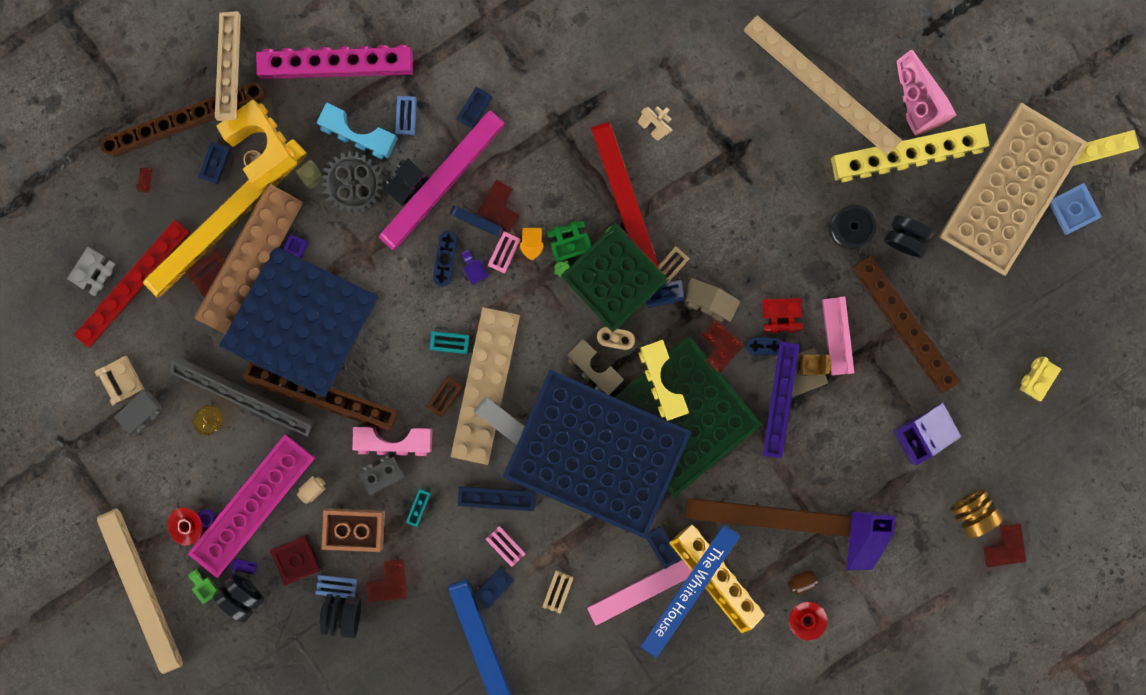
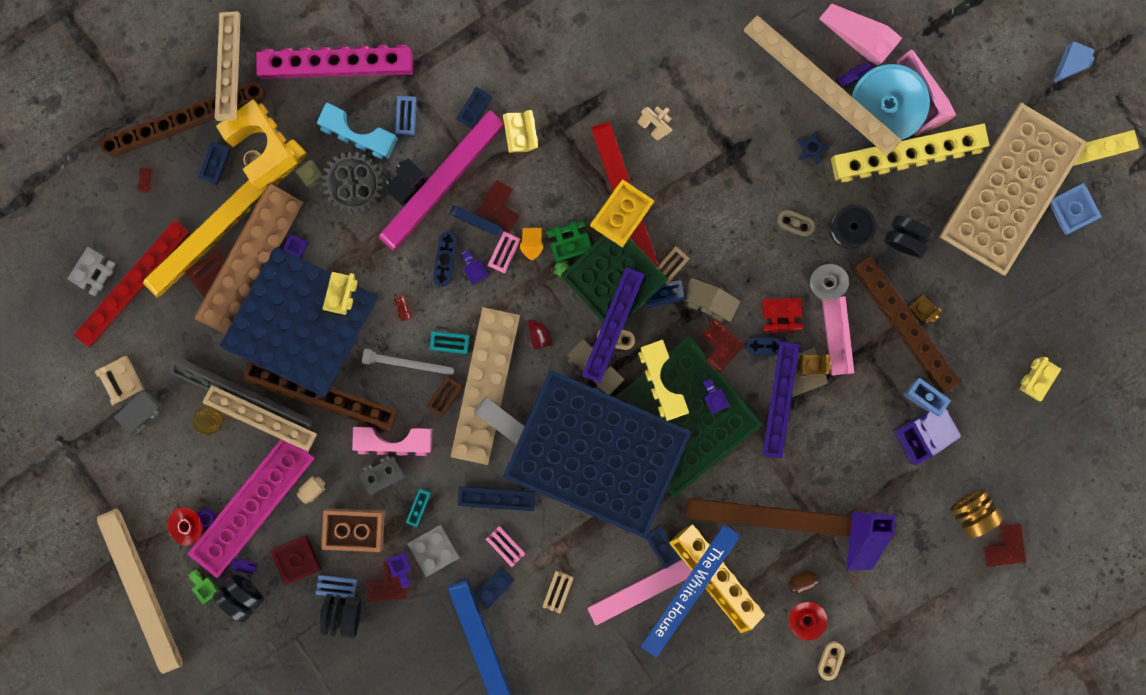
none -> tan plate [202,385,317,452]
none -> light yellow bracket [323,272,358,315]
none -> light grey piece [362,349,454,375]
none -> dark purple plate [386,552,412,588]
none -> clear red pin [394,296,412,321]
none -> light grey plate [407,524,460,577]
none -> light yellow bracket [503,110,538,153]
none -> dark red brick [527,320,552,350]
none -> dark purple plate [582,267,645,383]
none -> yellow plate [590,179,654,248]
none -> dark purple plate [702,379,729,414]
none -> dark tan plate [777,210,815,237]
none -> dark blue animal [797,132,830,165]
none -> light grey dish [810,264,849,301]
none -> tan plate [818,641,845,680]
none -> bright pink wedge [819,4,902,67]
none -> dark purple axle [836,62,874,89]
none -> medium azure dish [852,64,930,140]
none -> medium blue slope [903,378,951,416]
none -> pearl gold bracket [908,294,941,324]
none -> medium blue slope [1053,41,1095,82]

